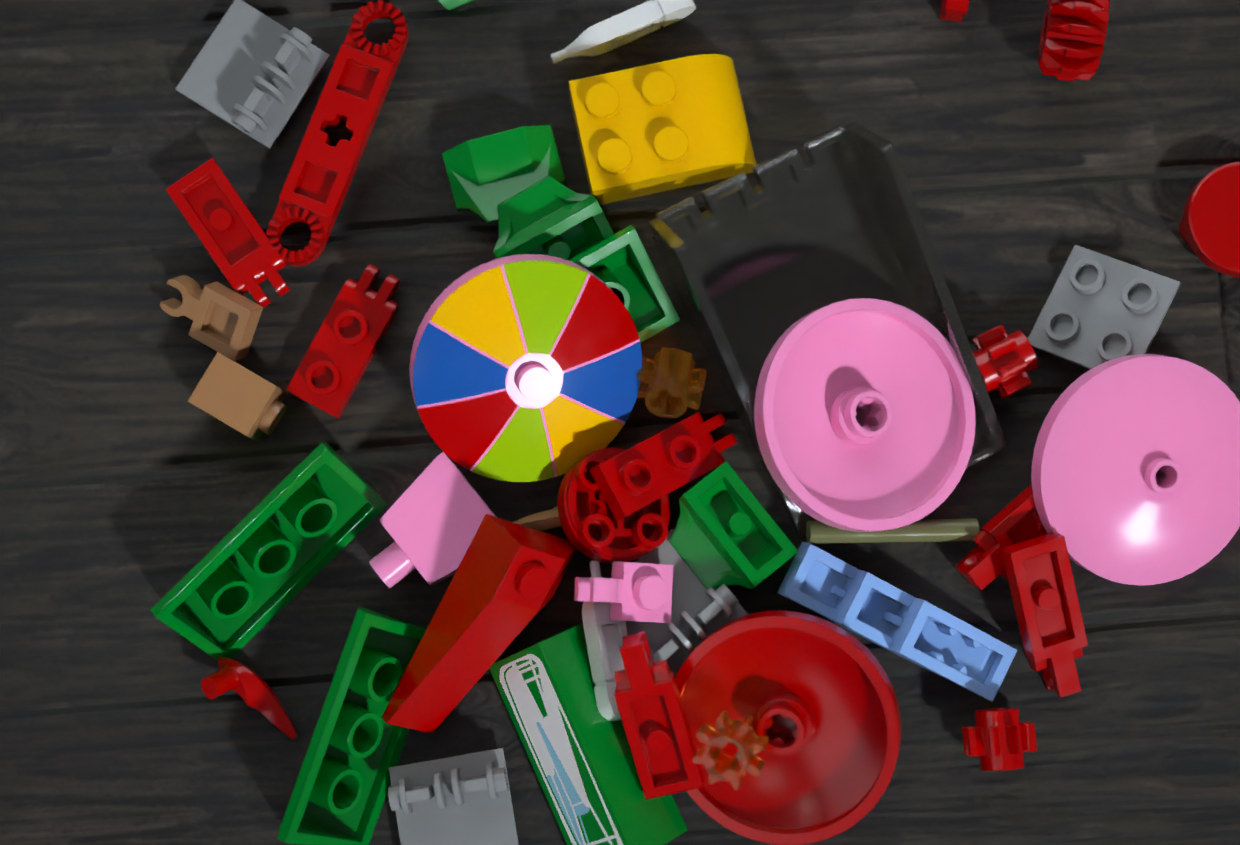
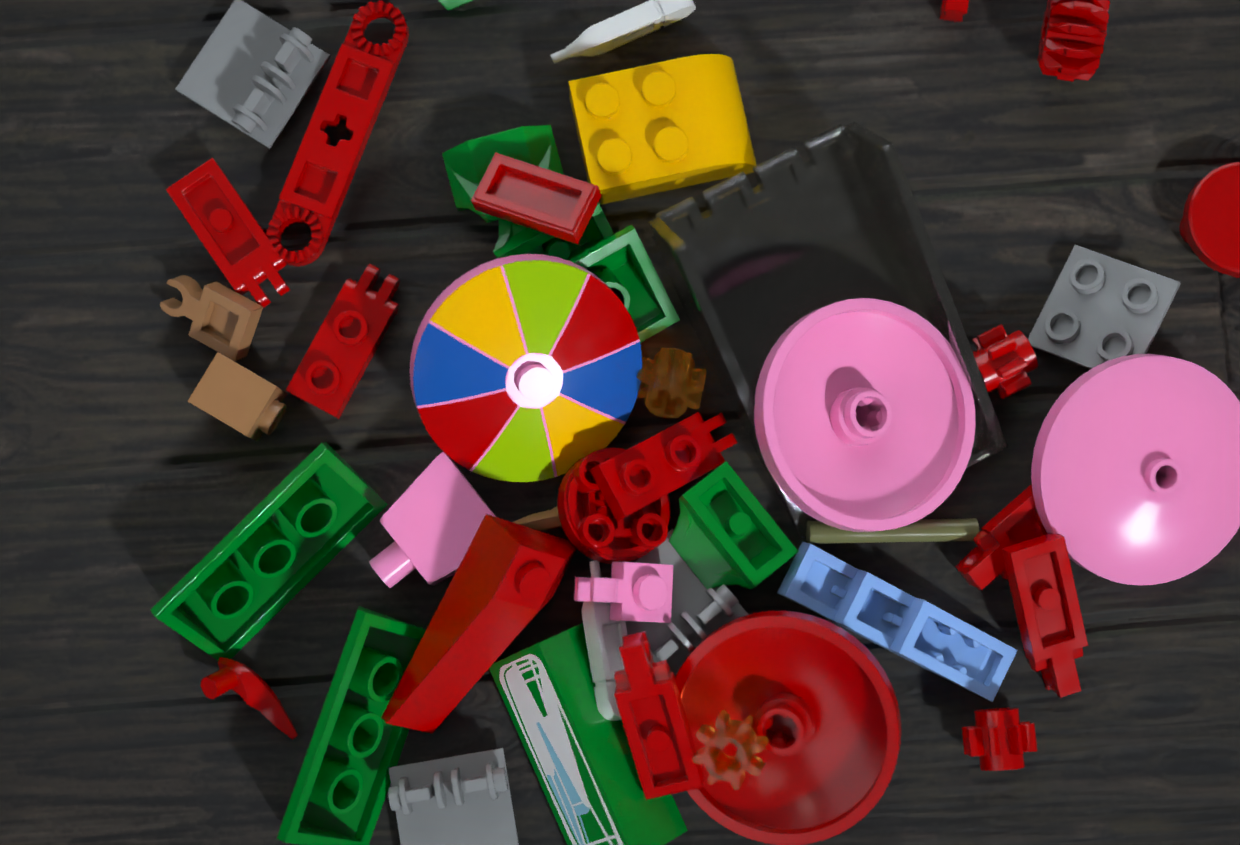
none -> red tile [471,152,602,244]

